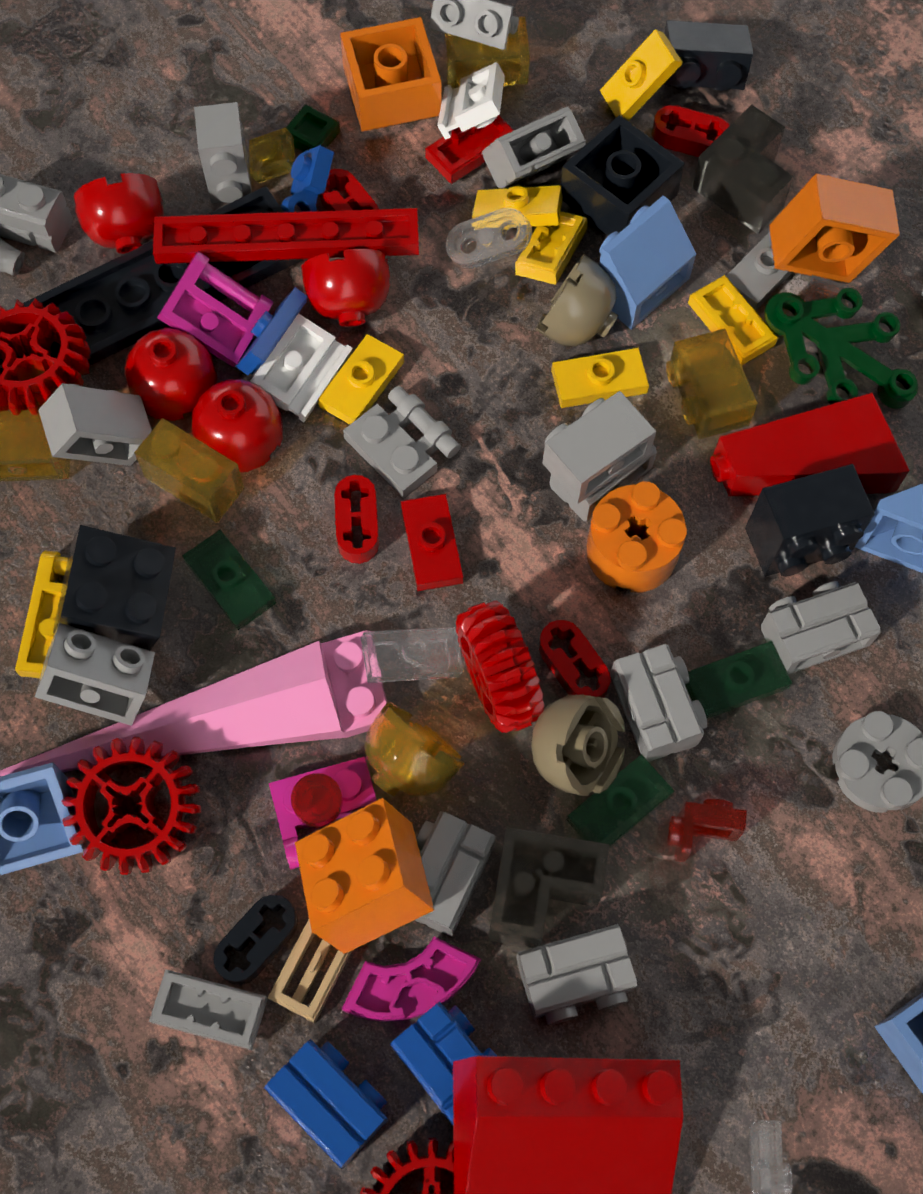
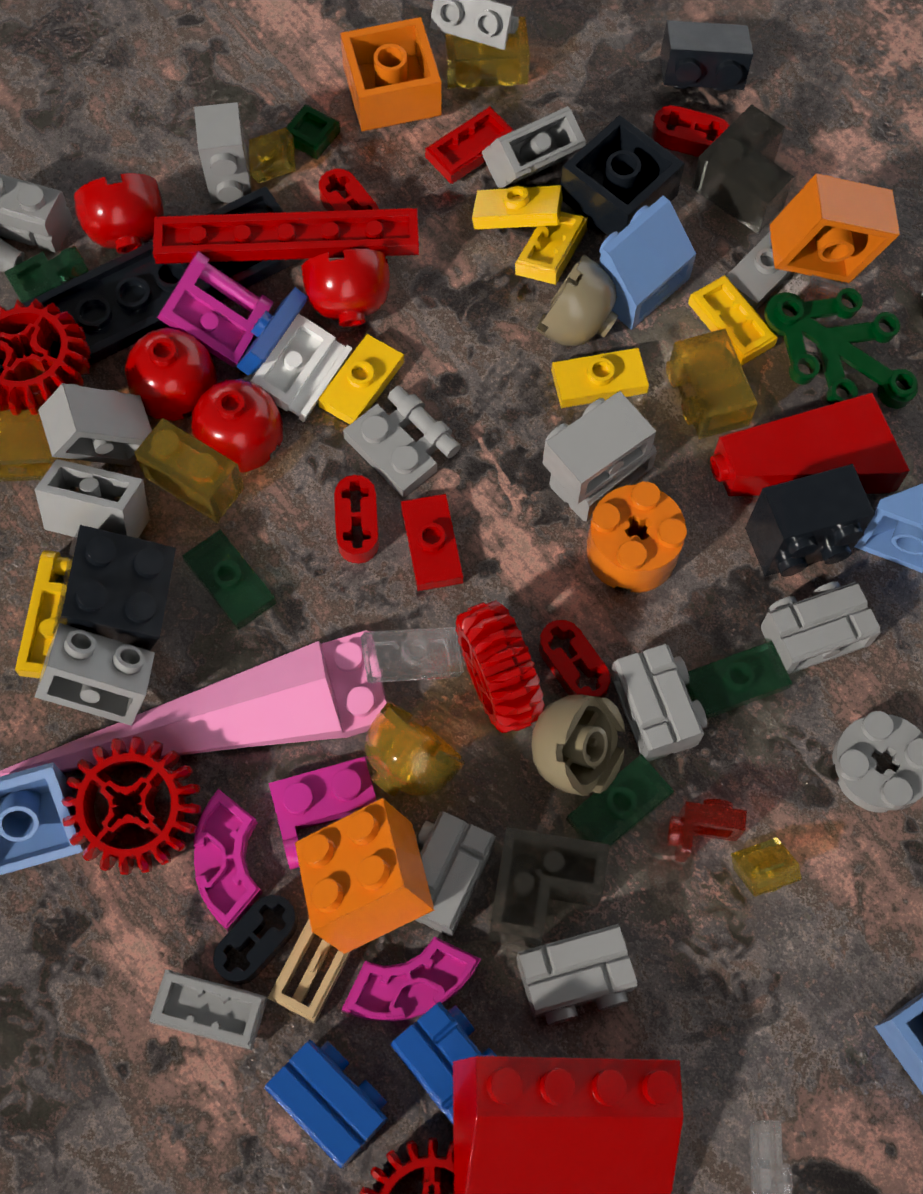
blue plate [280,145,334,212] -> none
clear red tile [291,773,343,827] -> none
white plate [437,62,505,140] -> none
clear plate [446,207,532,269] -> none
yellow plate [600,29,683,121] -> none
none -> clear green plate [4,246,89,303]
none -> light grey brick [35,459,150,538]
none -> dark pink tile [193,789,263,932]
none -> clear yellow plate [731,837,802,897]

